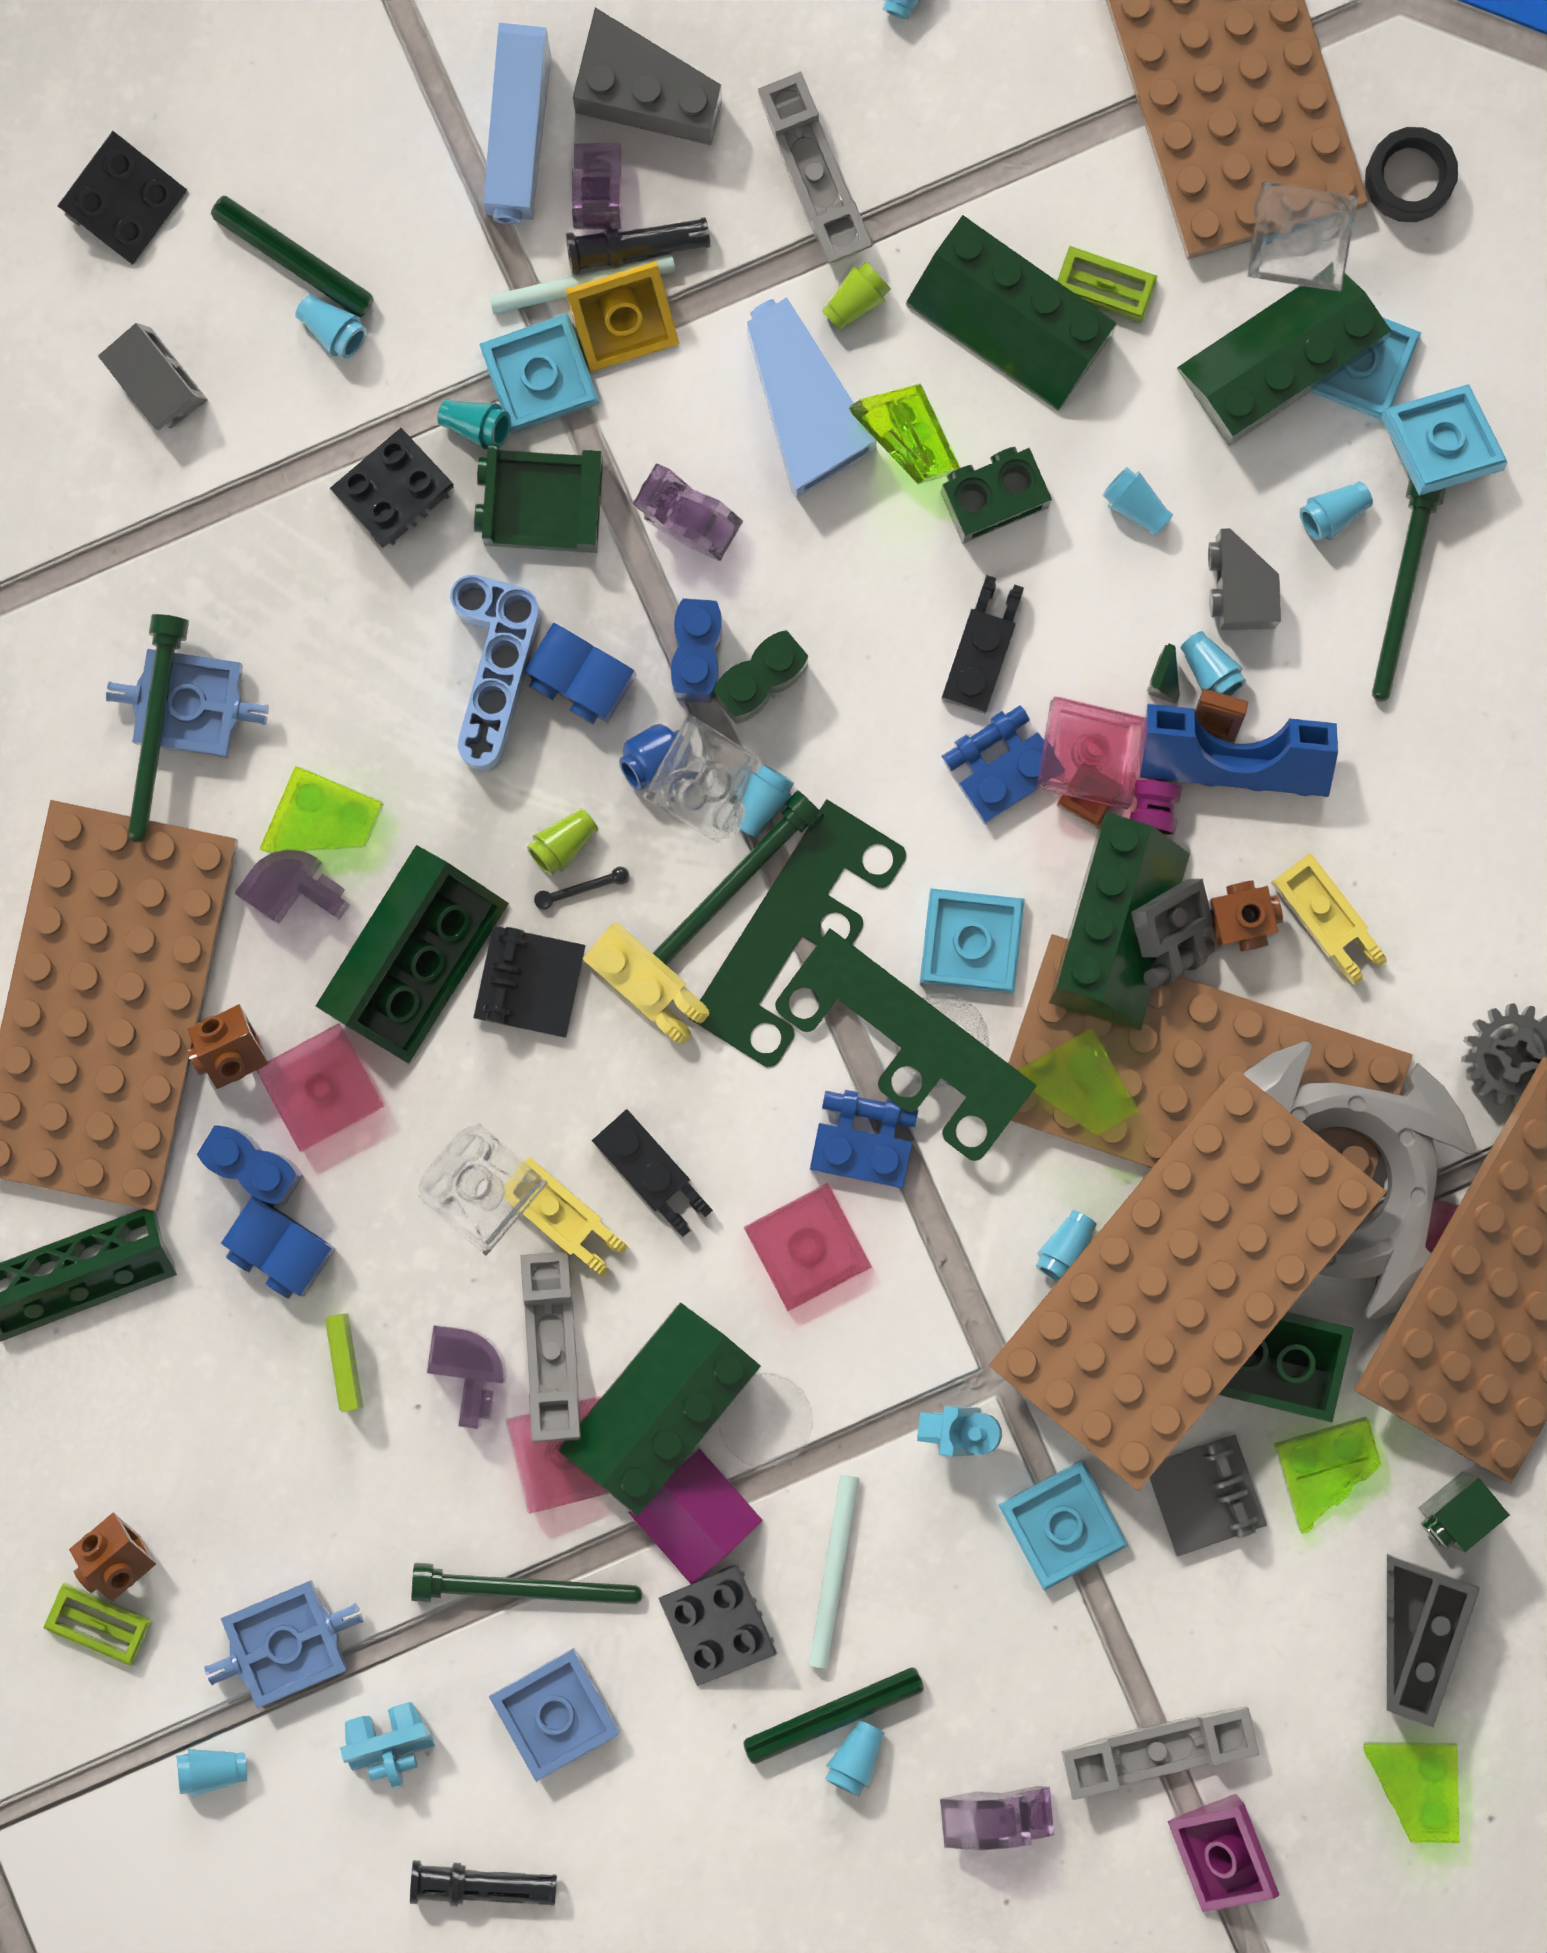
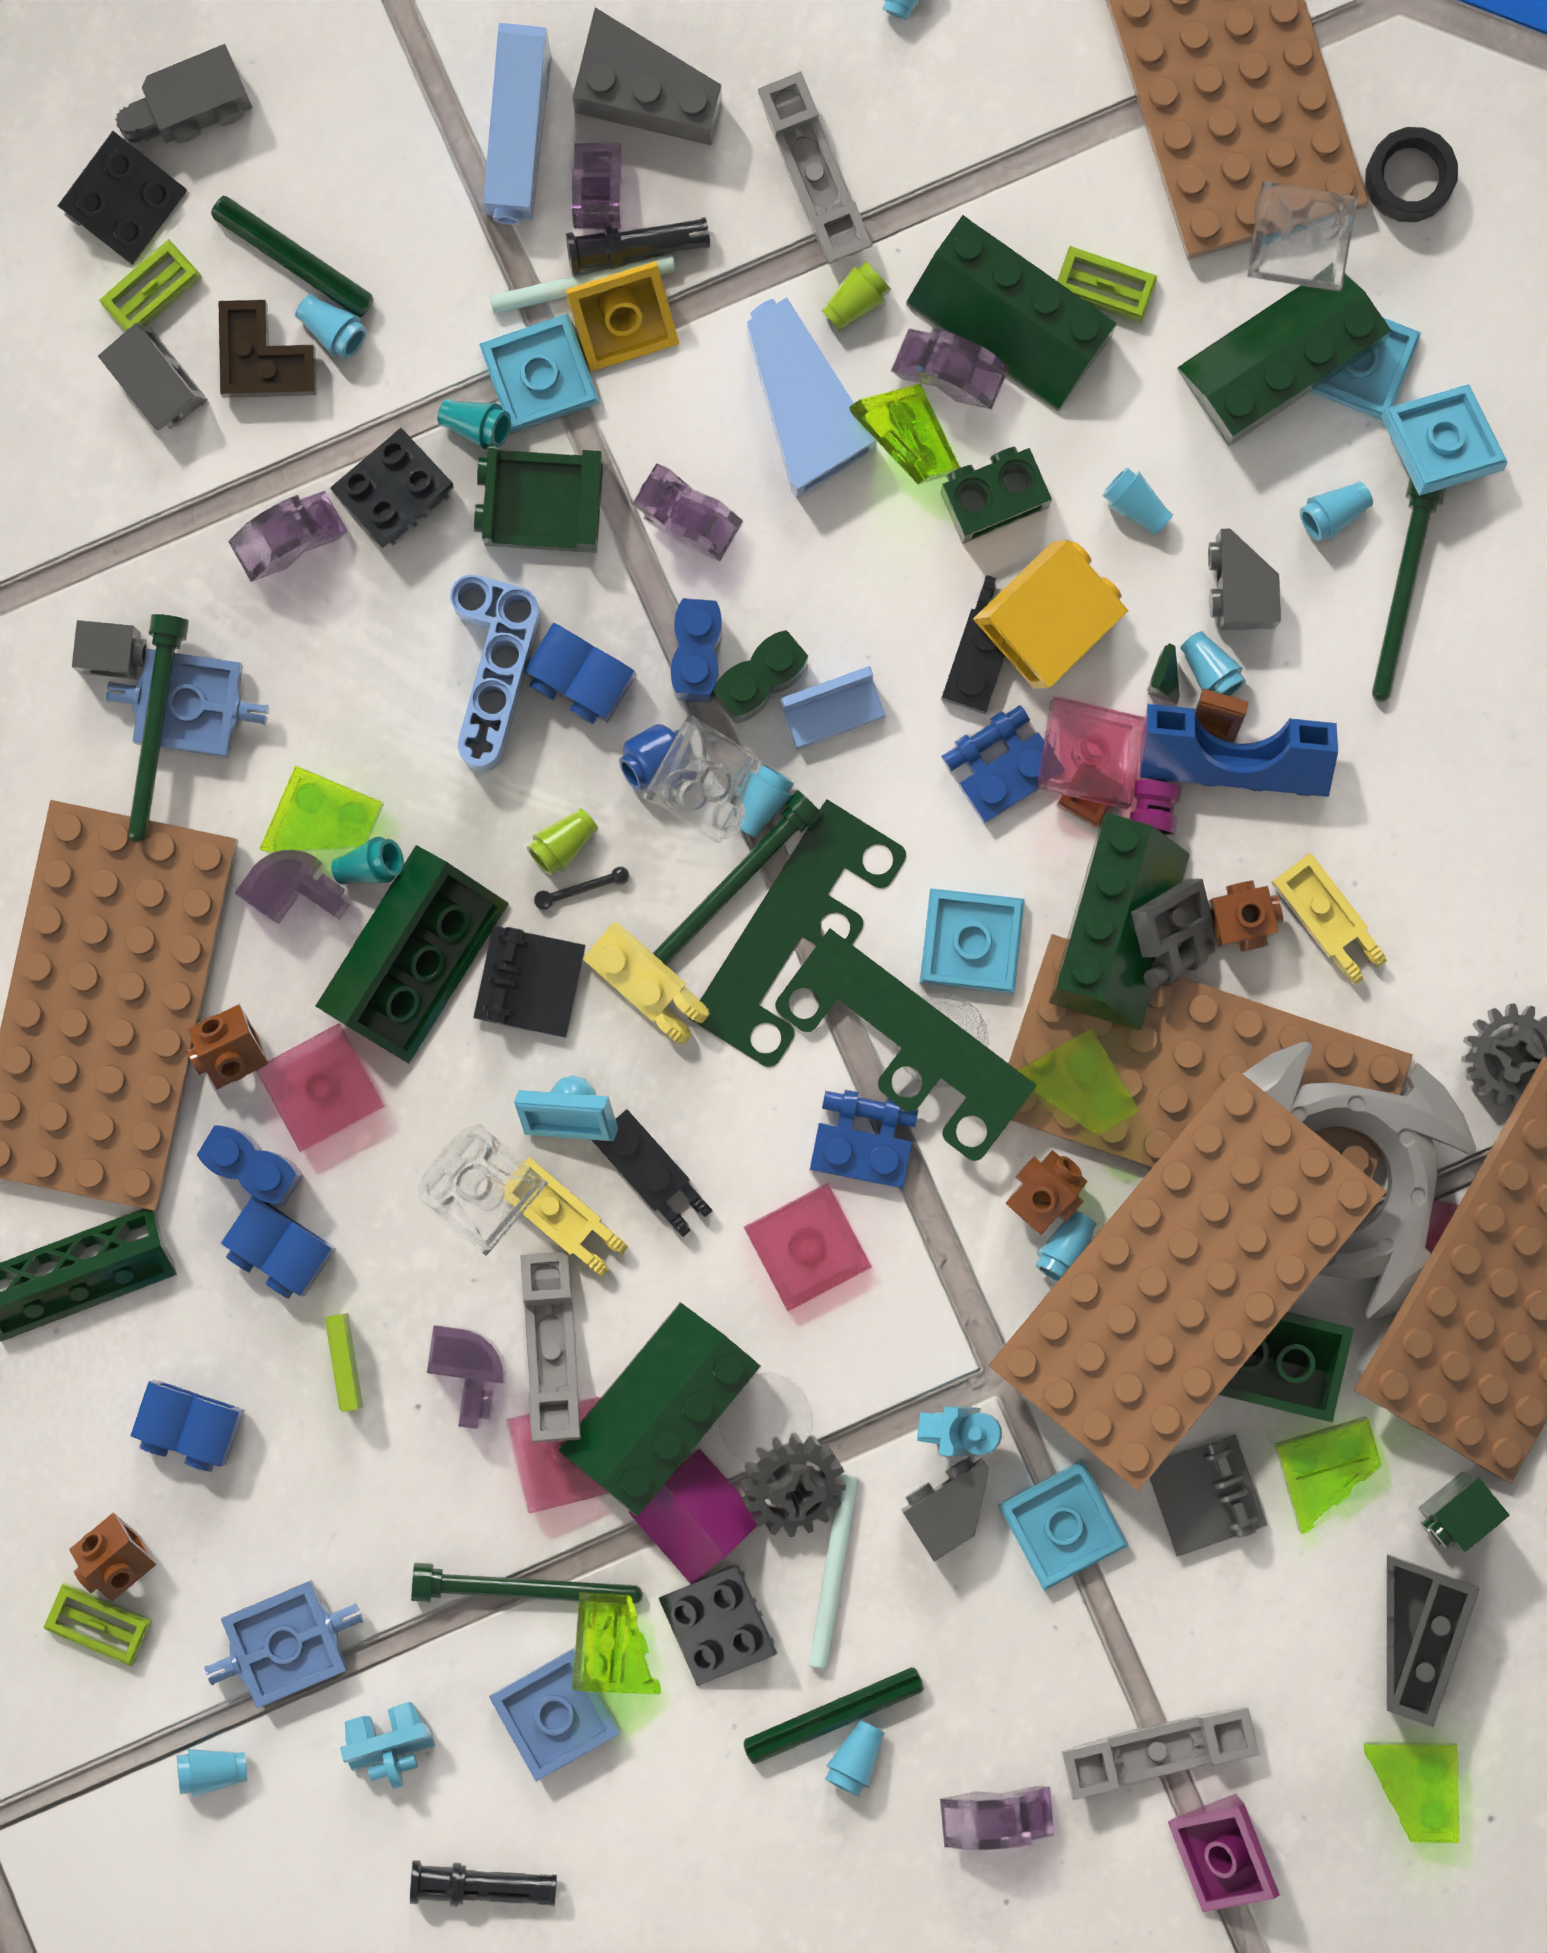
none -> dark grey brick [72,620,147,679]
none -> lime tile [98,239,202,331]
none -> dark grey hinge [115,44,252,144]
none -> blue brick [130,1380,245,1472]
none -> dark brown plate [218,300,317,398]
none -> clear purple brick [228,491,347,582]
none -> teal cone [331,837,404,885]
none -> medium azure tile [514,1075,618,1141]
none -> clear neon green wing [572,1592,661,1694]
none -> dark grey gear [740,1433,846,1537]
none -> light blue panel [781,666,886,750]
none -> clear purple brick [891,328,1009,410]
none -> dark grey slope [901,1456,989,1561]
none -> yellow brick [973,540,1129,689]
none -> dark orange brick [1005,1150,1088,1235]

